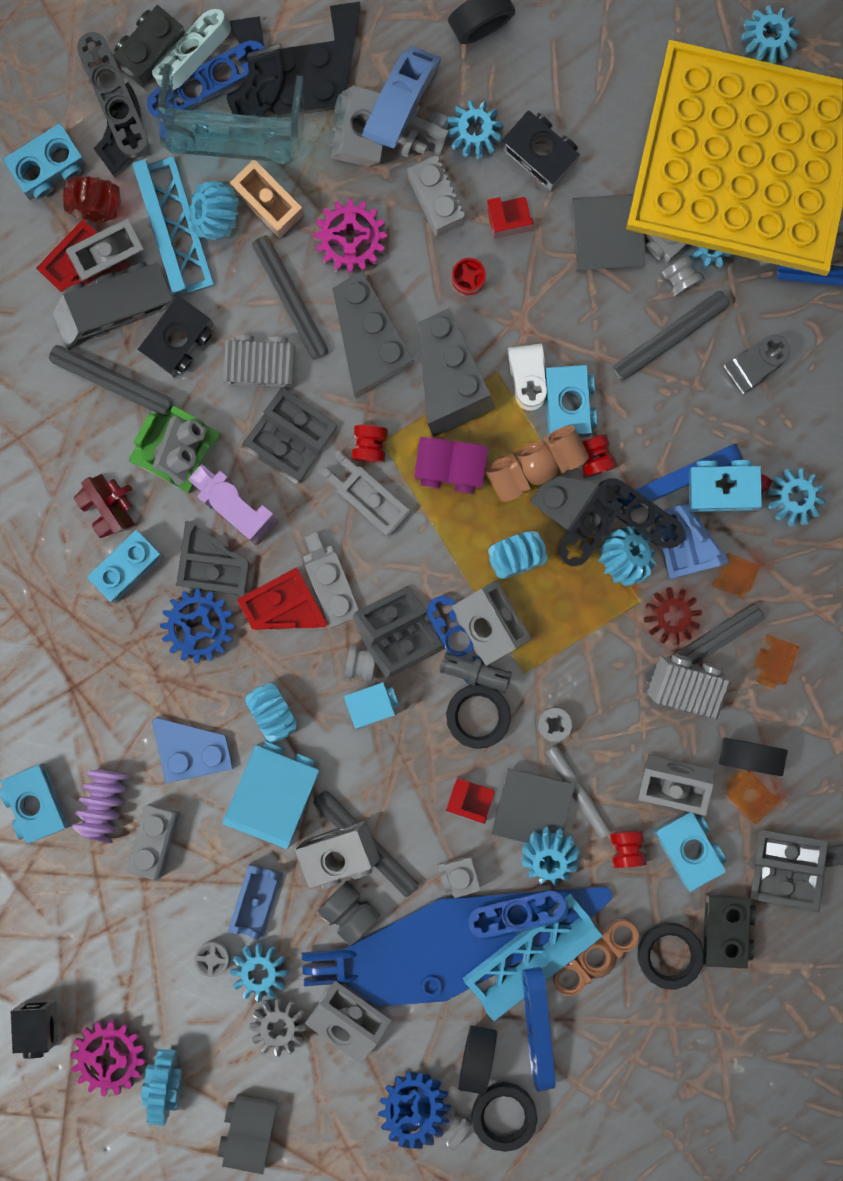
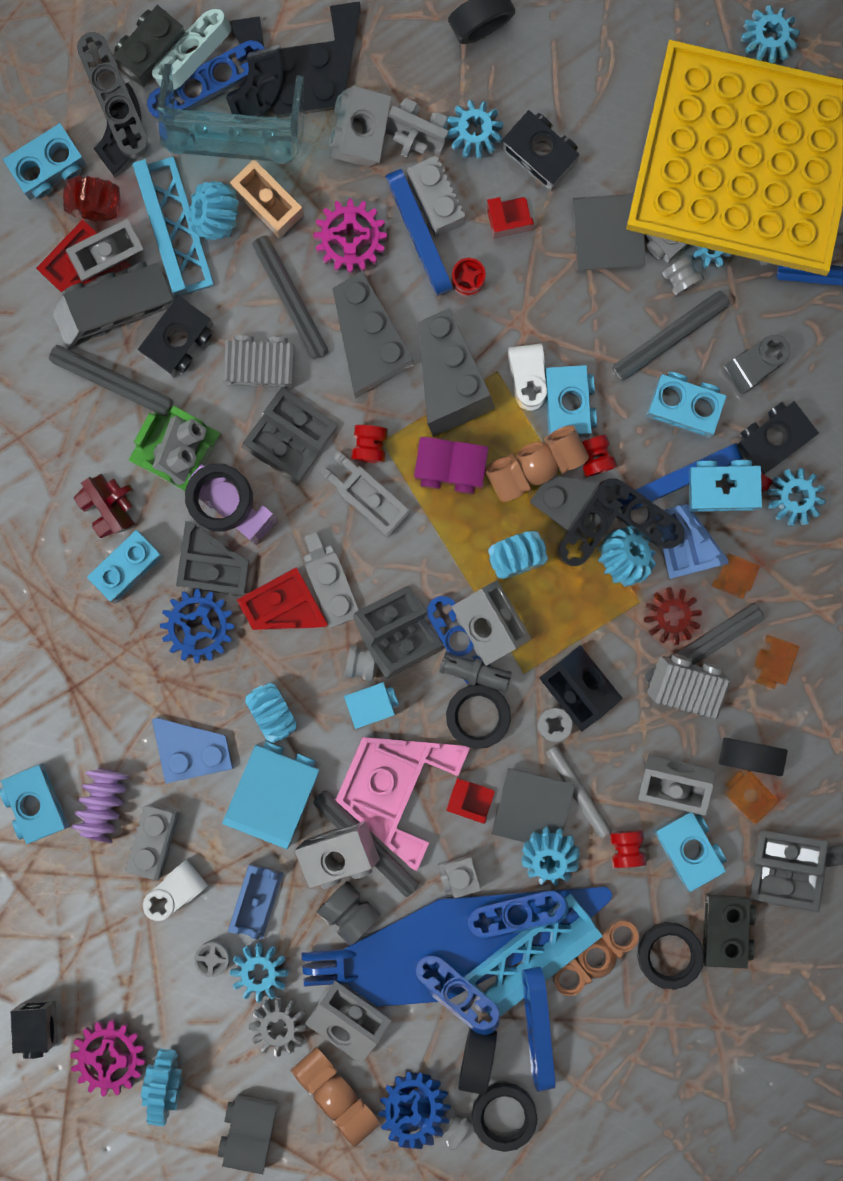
medium blue slope [362,45,441,149] -> none
none -> white piece [143,859,209,921]
none -> black tyre [185,464,253,532]
none -> nougat piece [290,1047,381,1147]
none -> bright pink wing [336,737,470,871]
none -> blue beam [385,169,453,296]
none -> blue beam [416,956,500,1035]
none -> black brick [539,645,623,732]
none -> medium azure brick [646,372,727,438]
none -> black brick [737,401,819,475]

